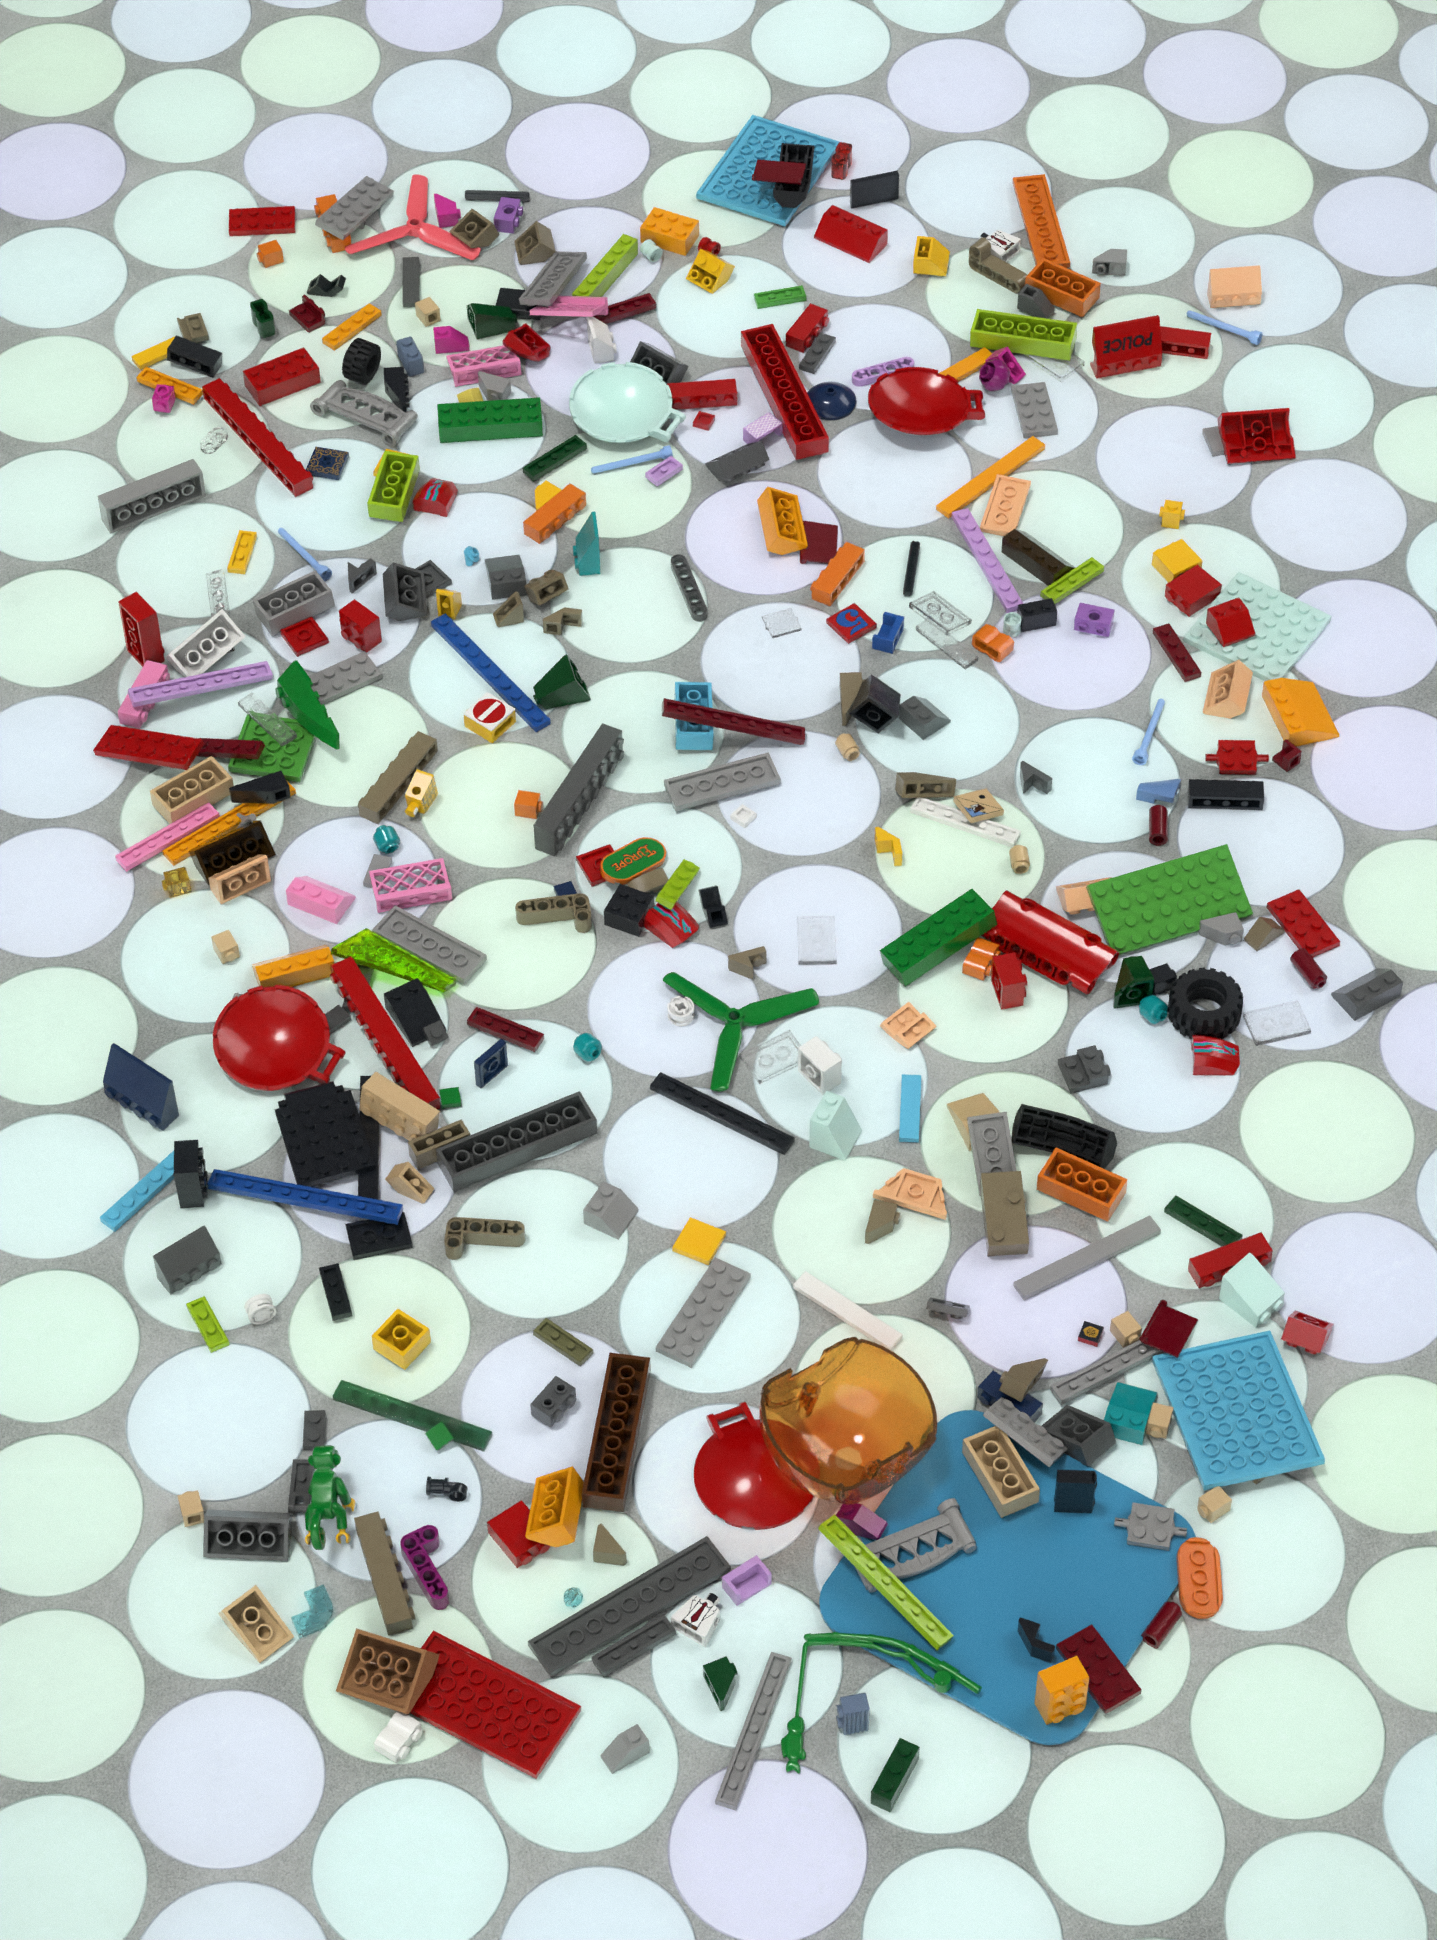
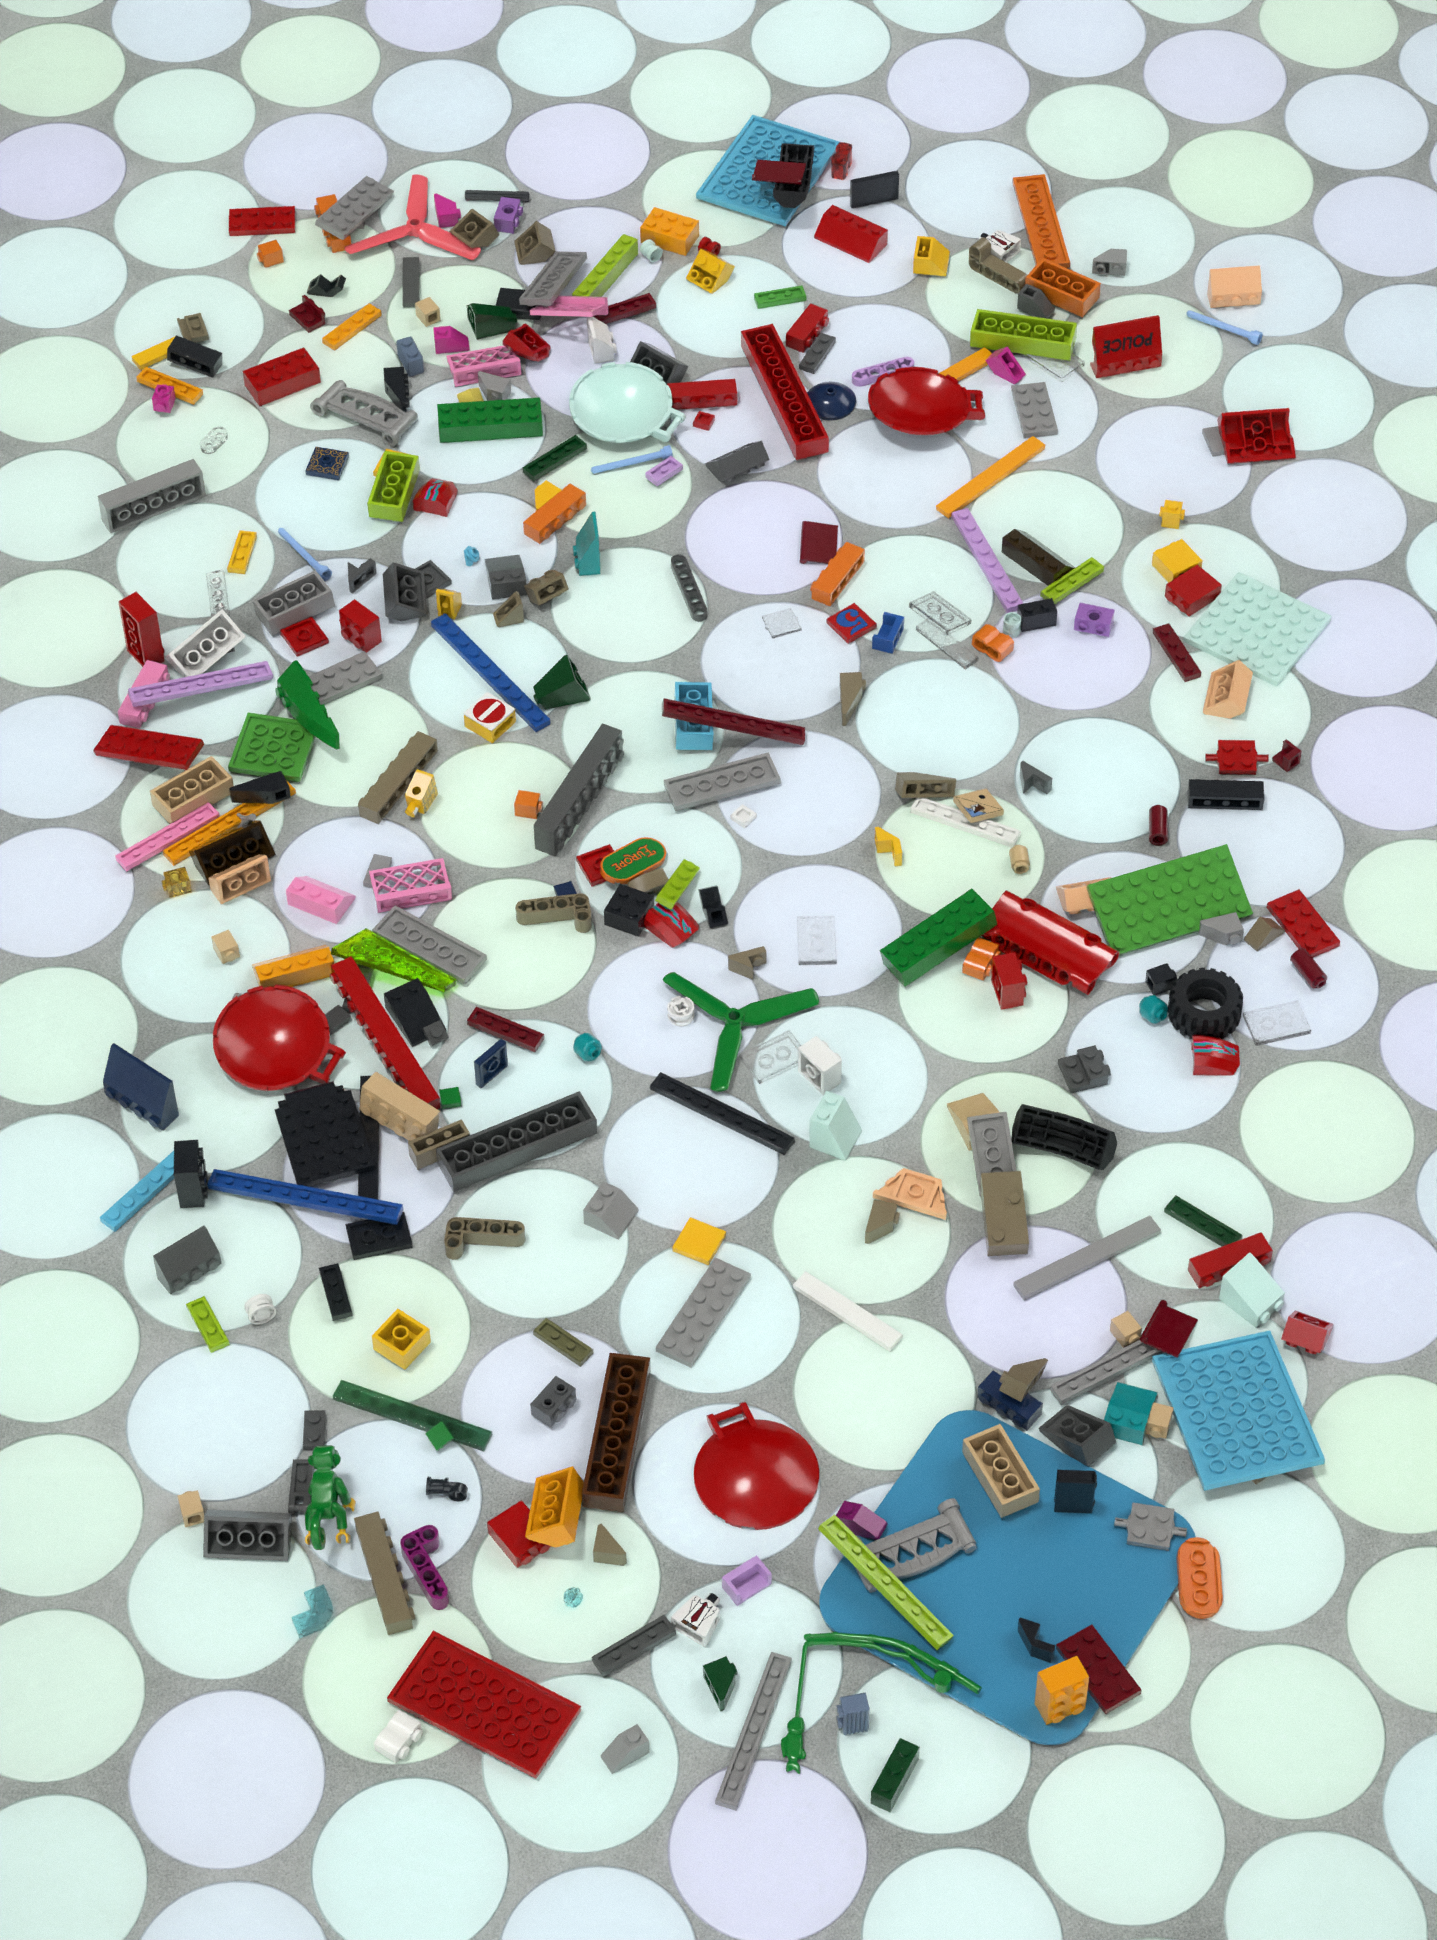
dark red plate [197,738,265,759] -> none
red brick [202,378,313,497] -> none
tan slope [218,1585,294,1663] -> none
clear tile [238,693,297,747] -> none
dark green brick [250,299,275,338] -> none
medium nougat slope [336,1628,439,1715] -> none
black tyre [342,338,381,385] -> none
teal head [373,825,400,854] -> none
tan slope [385,1162,435,1204] -> none
dark grey plate [528,1536,731,1677] -> none
dark tan slope [543,607,583,635] -> none
lavender panel [743,412,783,444] -> none
light orange slope [757,486,808,555] -> none
clear orange windscreen [759,1337,937,1505] -> none
tan brick [835,733,860,761] -> none
black slope [849,674,901,734] -> none
light nougat slope [880,1002,937,1049] -> none
dark grey slope [899,696,951,740] -> none
medium azure tile [899,1074,921,1143] -> none
black axle [903,541,920,597] -> none
dark grey plate [926,1297,970,1319] -> none
magenta plant [979,359,1010,391] -> none
light nougat tile [980,474,1031,536] -> none
light grey plate [983,1397,1068,1467] -> none
orange brick [1036,1148,1128,1222] -> none
tile [1078,1321,1104,1347] -> none
dark green slope [1113,956,1154,1009] -> none
light blue piece [1132,699,1165,765] -> none
medium blue slope [1136,779,1181,804] -> none
dark red brick [1141,1602,1182,1648] -> none
red brick [1160,326,1212,359] -> none
tan brick [1197,1486,1232,1523] -> none
red slope [1206,597,1255,647] -> none
light orange slope [1262,678,1339,747] -> none
dark grey slope [1331,968,1403,1021] -> none

